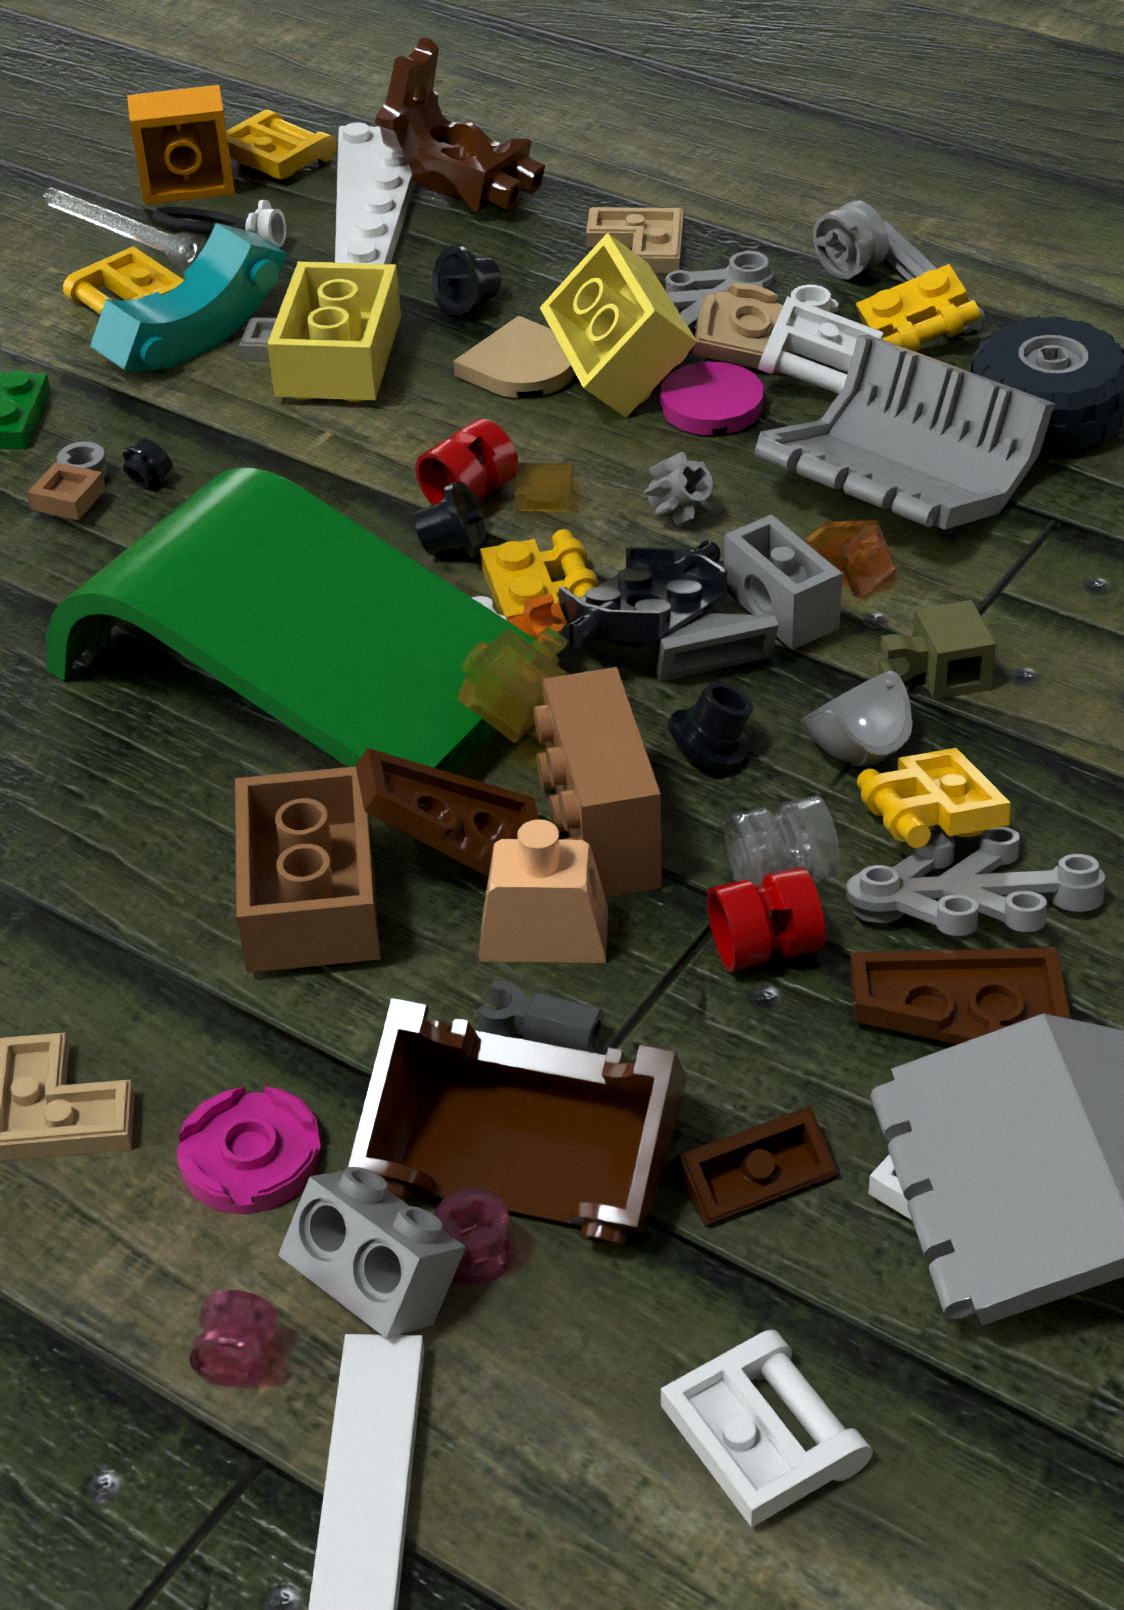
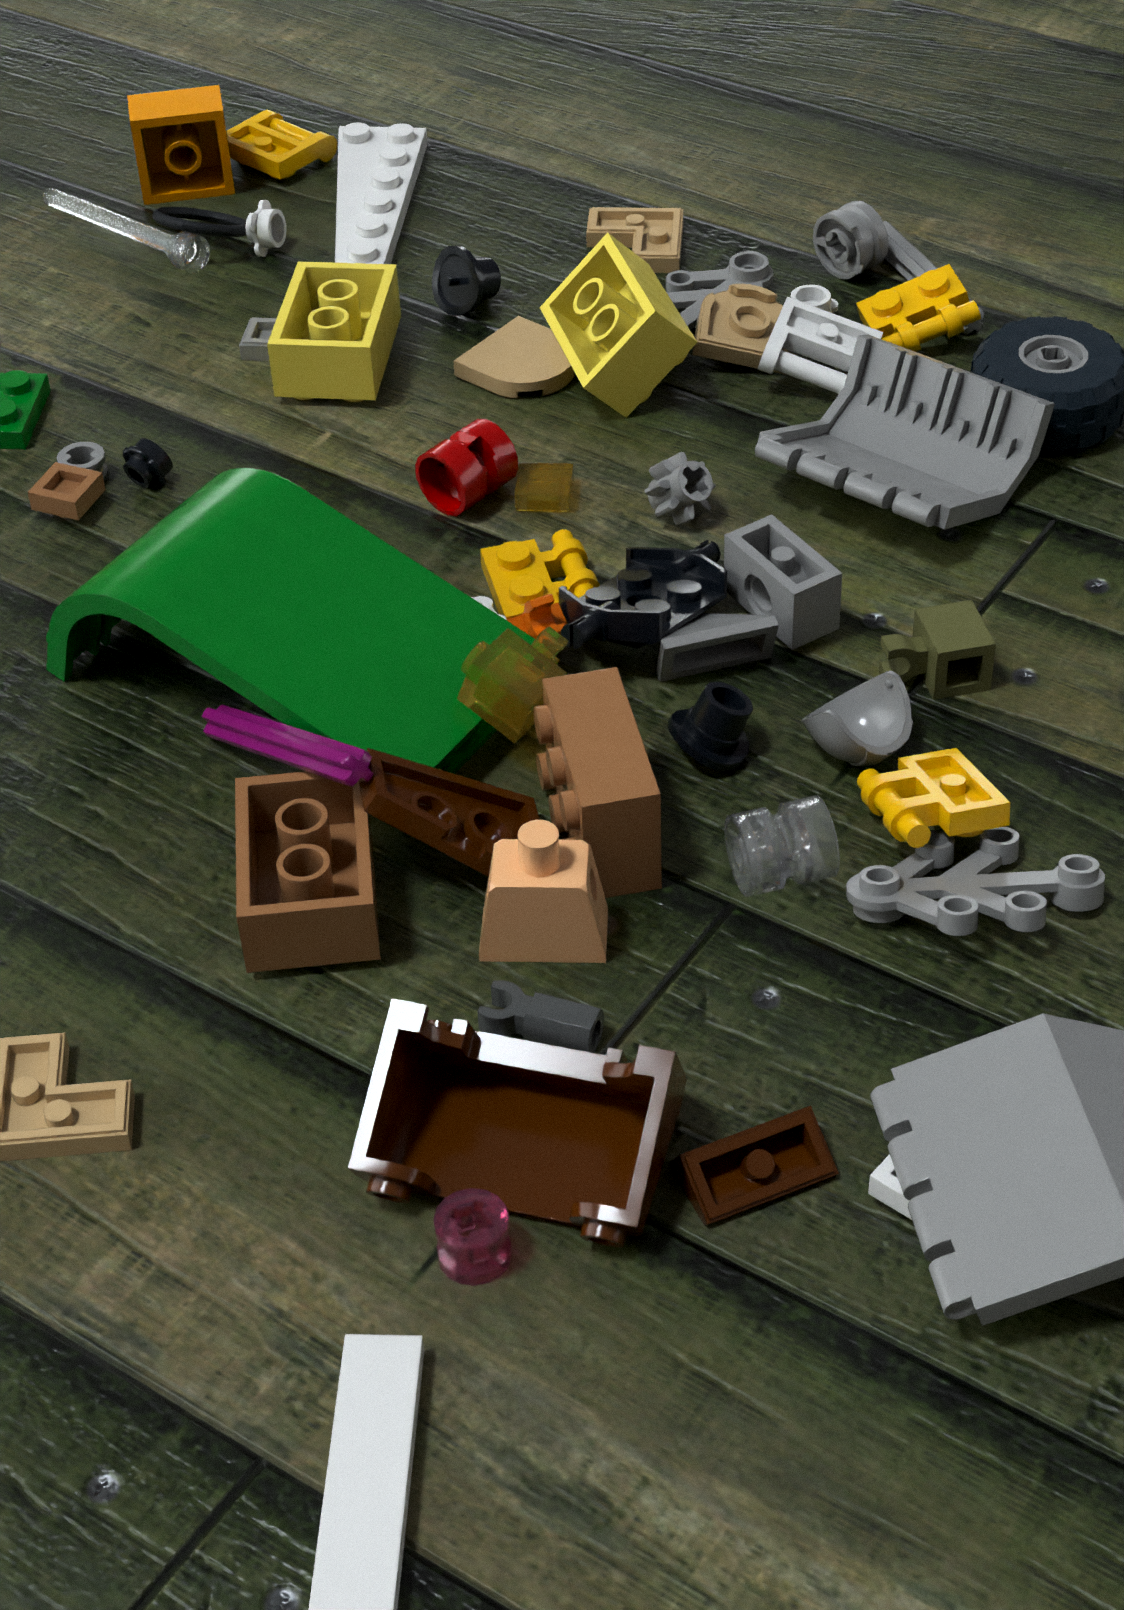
yellow plate [63,246,184,315] -> none
teal brick [90,223,288,371] -> none
dark pink tile [177,1086,322,1215] -> none
clear pink wheel [189,1290,278,1387] -> none
light grey brick [278,1167,466,1339] -> none
reddish brown hips [375,37,545,212] -> none
black piece [415,481,486,559] -> none
dark pink tile [660,362,764,436] -> none
white plate [661,1330,873,1528] -> none
red wheel [707,867,826,972] -> none
clear orange bracket [804,520,894,597] -> none
reddish brown wing [849,947,1071,1044] -> none
none -> magenta axle [202,704,373,787]

